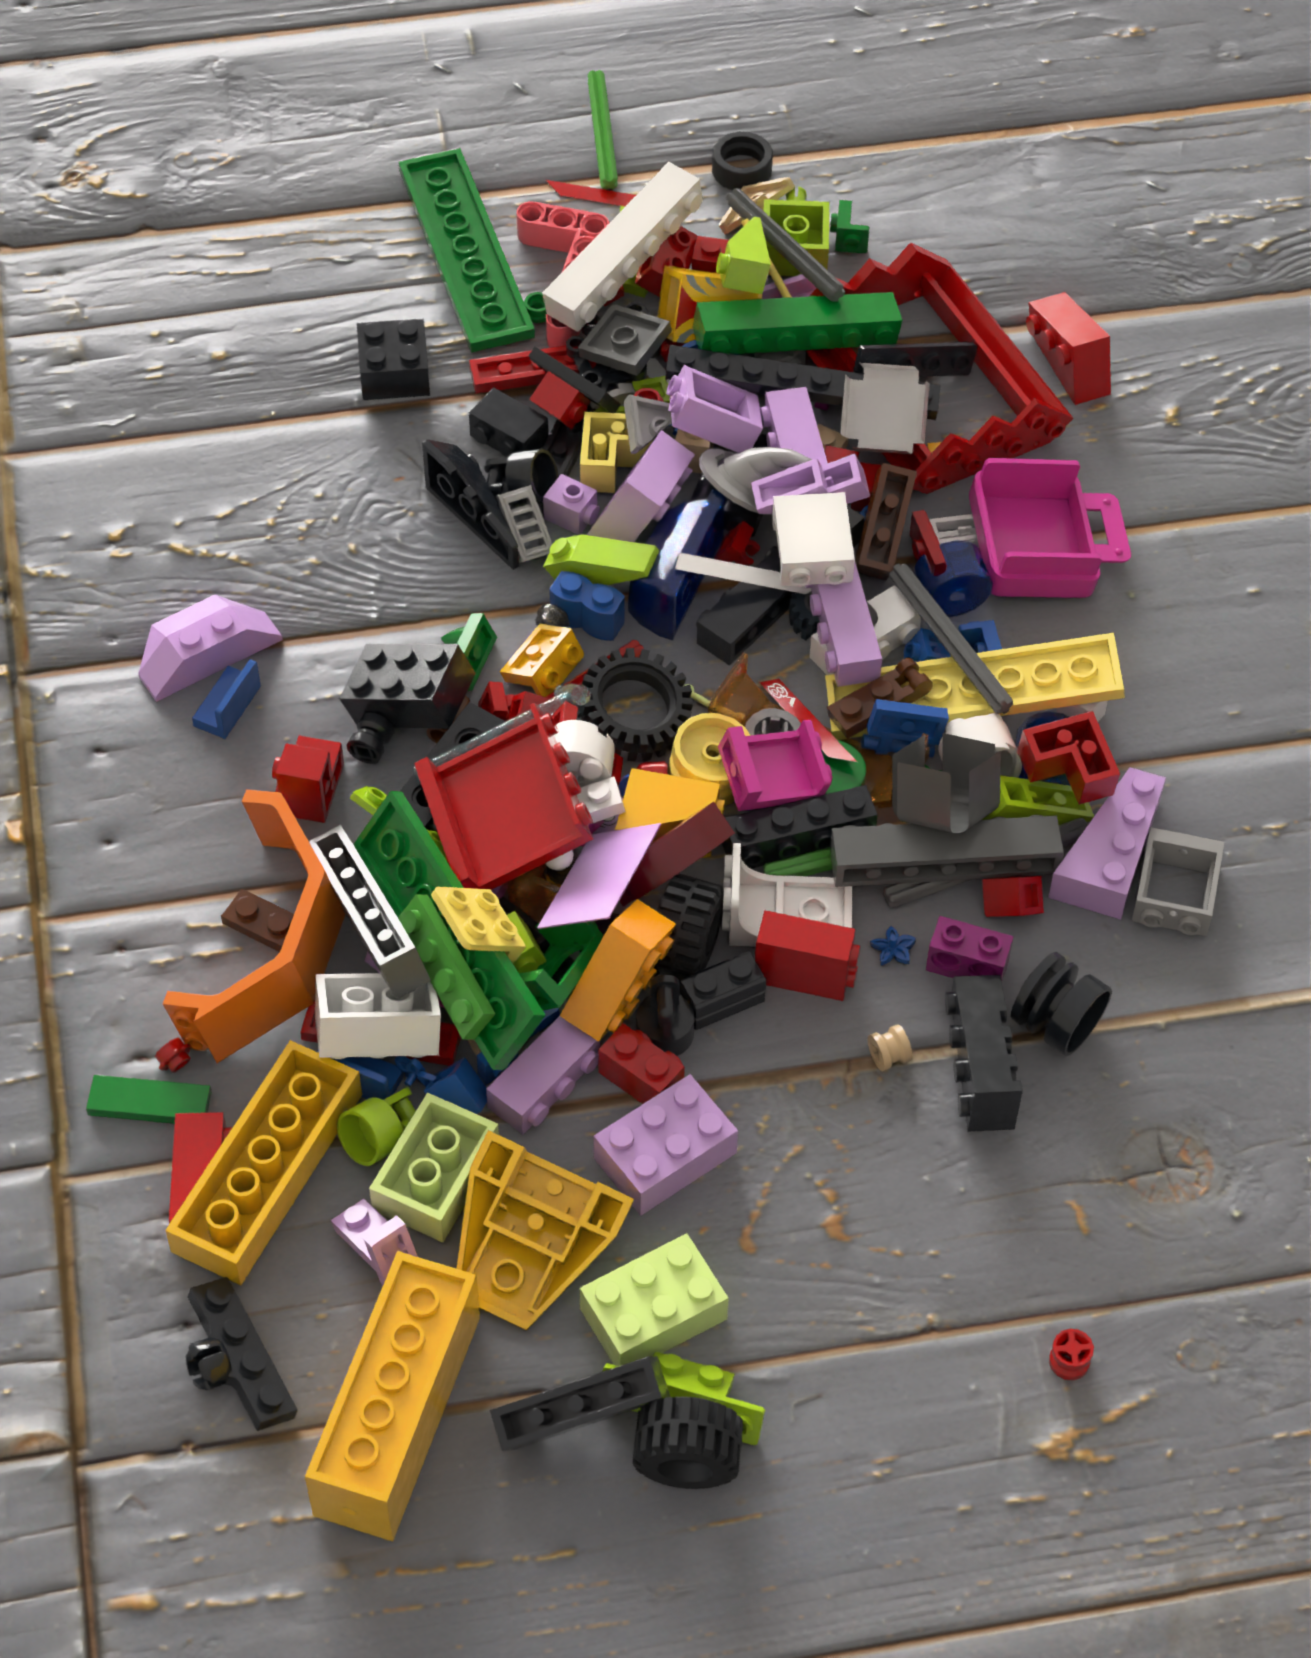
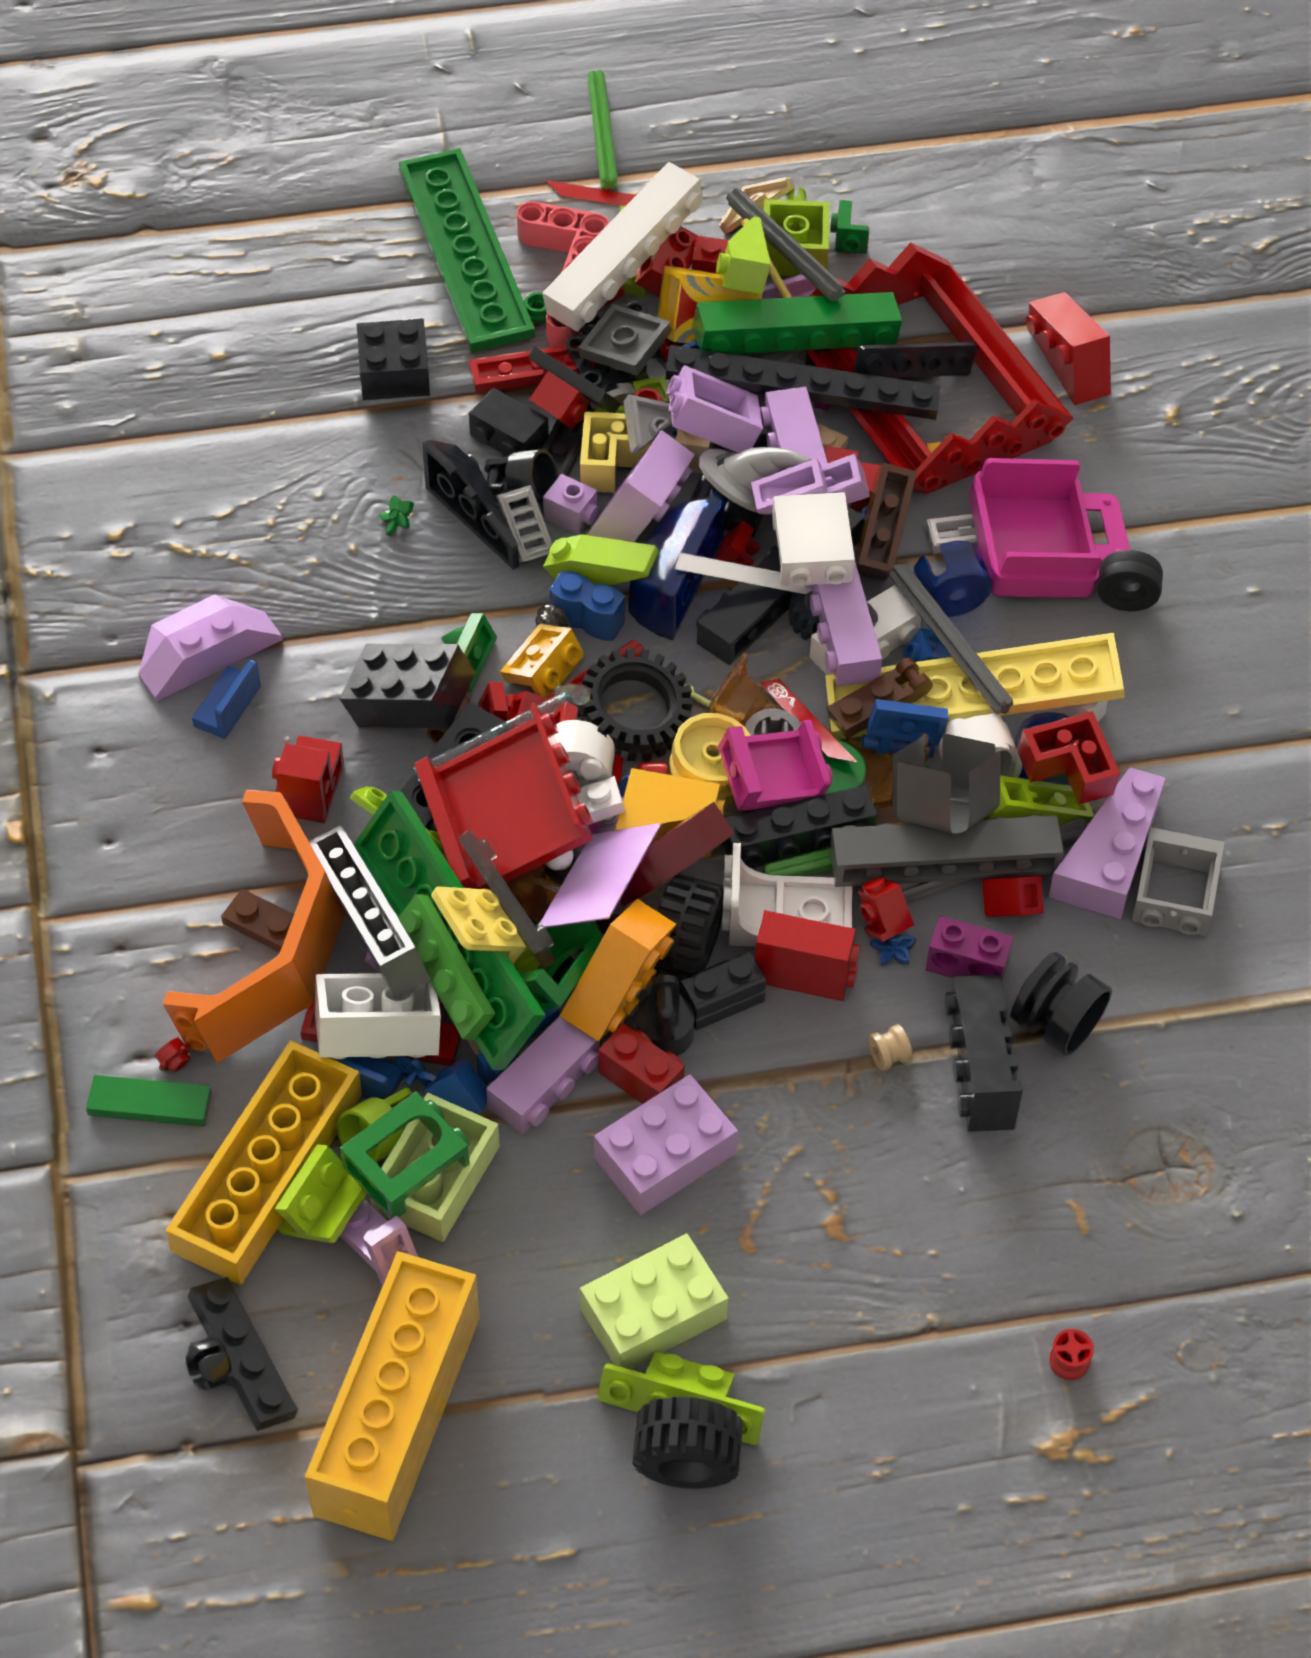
red slope [169,1112,233,1224] -> none
black wheel [346,713,395,764] -> none
yellow wedge [456,1130,634,1331] -> none
black brick [490,1356,670,1451] -> none
black tyre [712,131,773,190] -> none
white piece [840,363,930,454] -> none
red plate [909,509,948,587] -> none
blue bracket [958,620,1002,653] -> none
none -> lime bracket [275,1144,367,1243]
none -> green panel [340,1091,470,1219]
none -> green plant [378,495,414,536]
none -> clear smoke plate [458,829,556,969]
none -> red brick [858,878,915,942]
none -> black tyre [1097,550,1163,611]

